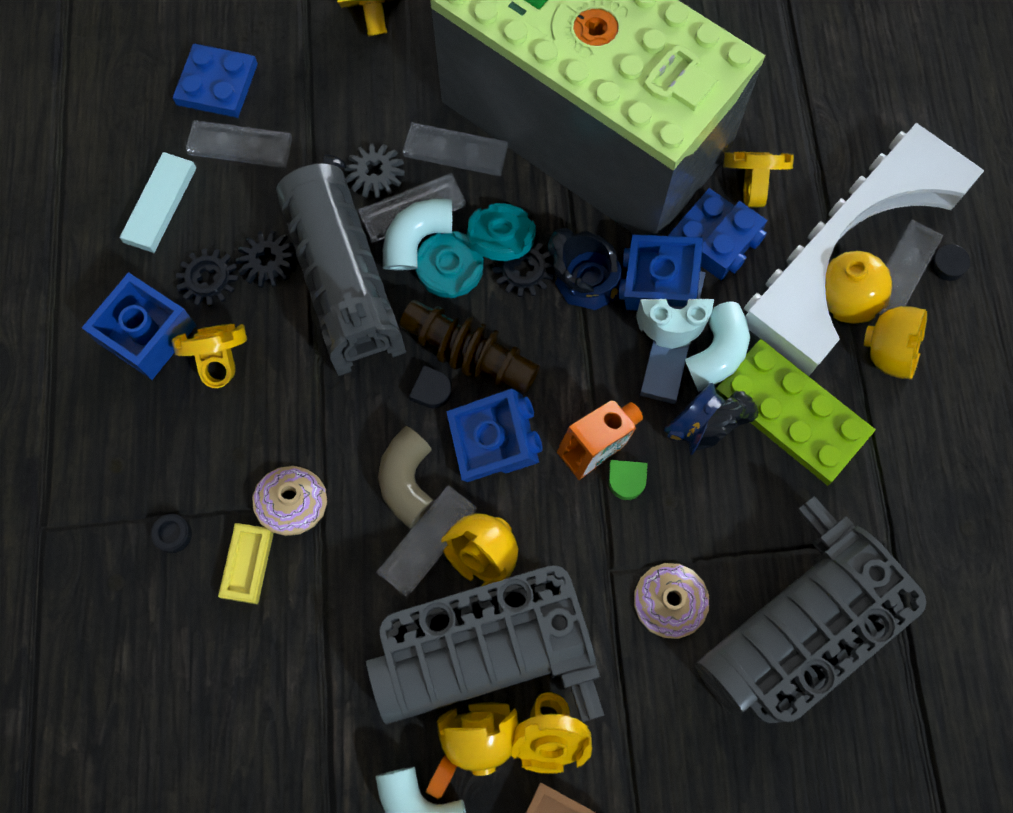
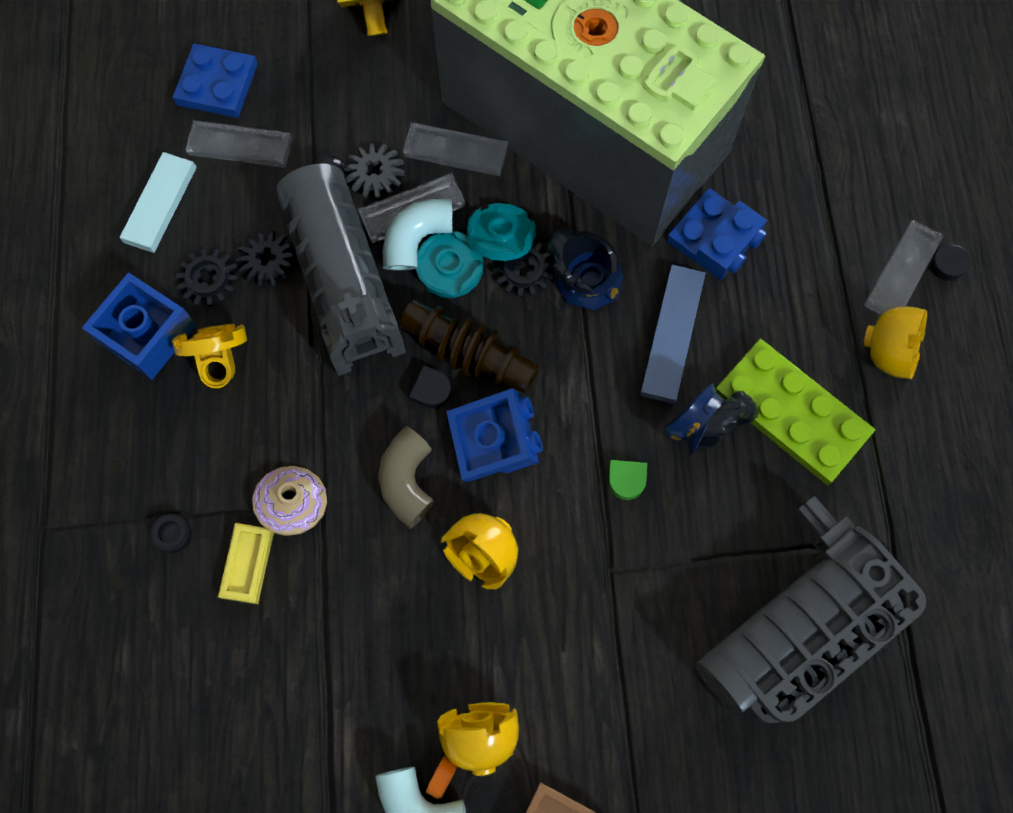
dark grey piece [366,565,604,725] -> none
clear tile [377,485,477,597] -> none
yellow tile [511,692,592,774] -> none
orange torso [557,400,643,480] -> none
blue plate [619,235,703,311] -> none
dish [634,563,709,639] -> none
light aqua cylinder [636,299,714,349] -> none
light aqua cylinder [685,302,750,392] -> none
yellow tile [723,152,794,207] -> none
white arch [744,123,984,376] -> none
yellow cylinder [825,250,892,324] -> none

